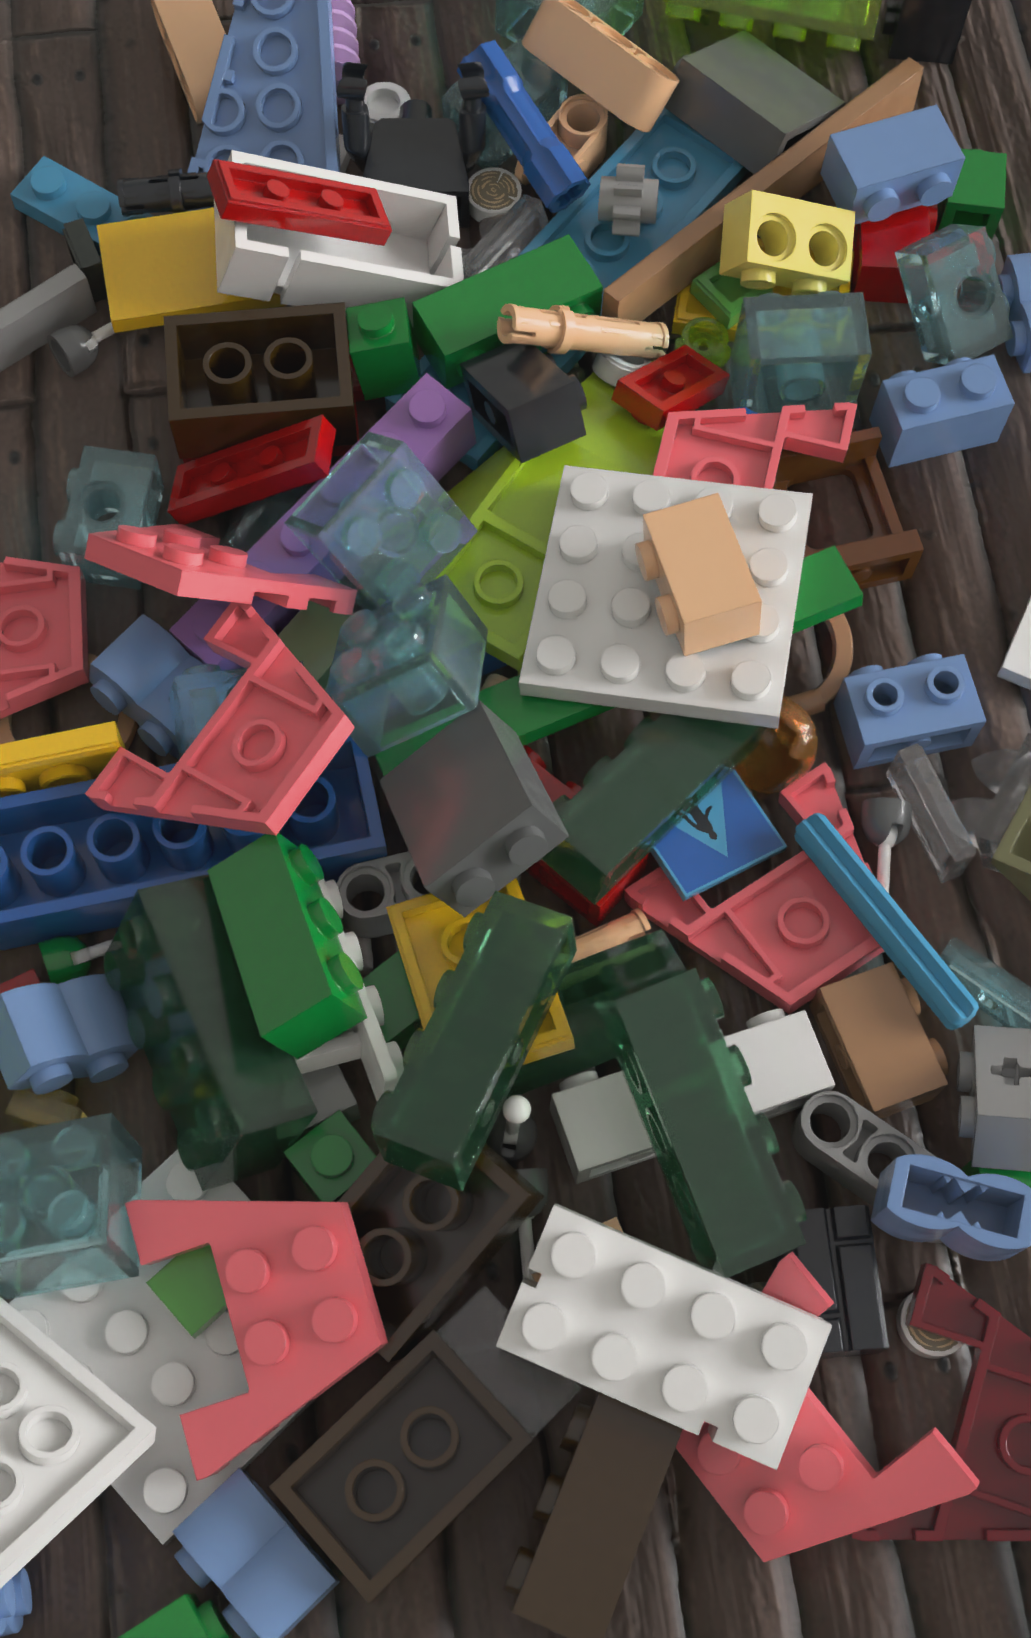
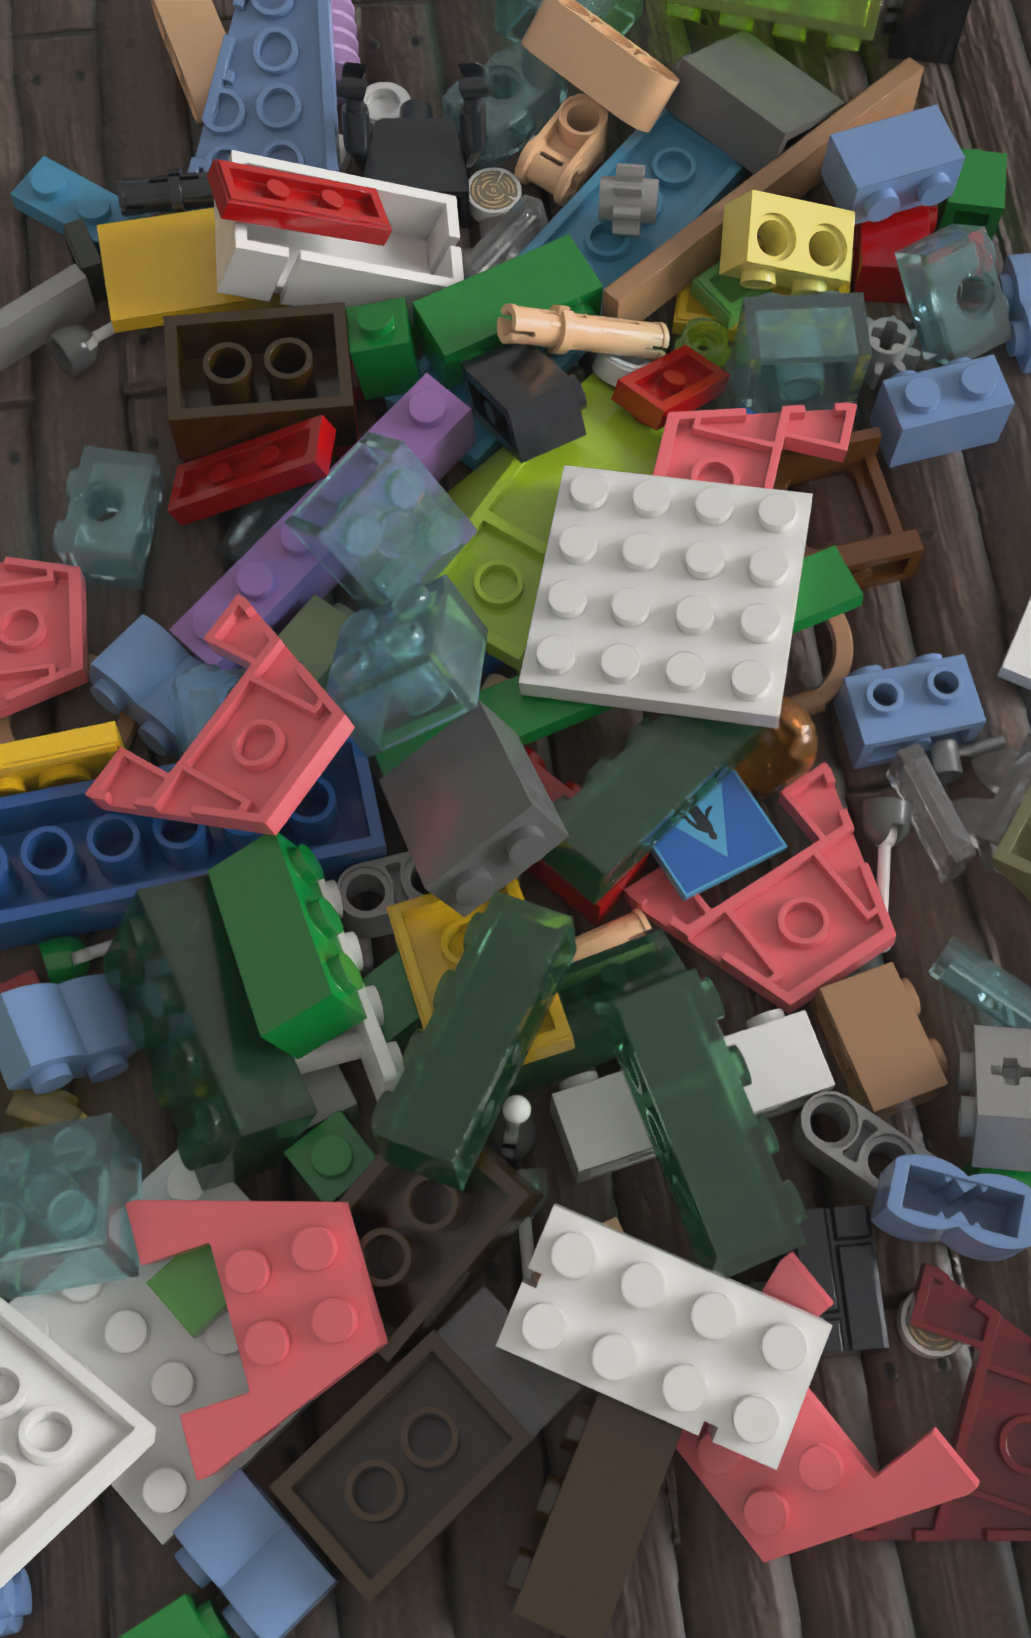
coral wing [84,524,358,615] -> none
blue axle [456,40,591,213] -> none
light nougat brick [635,493,762,656] -> none
dark azure axle [794,813,979,1030] -> none
none -> light grey gear [845,315,921,390]
none -> flat silver hand [923,735,1006,785]

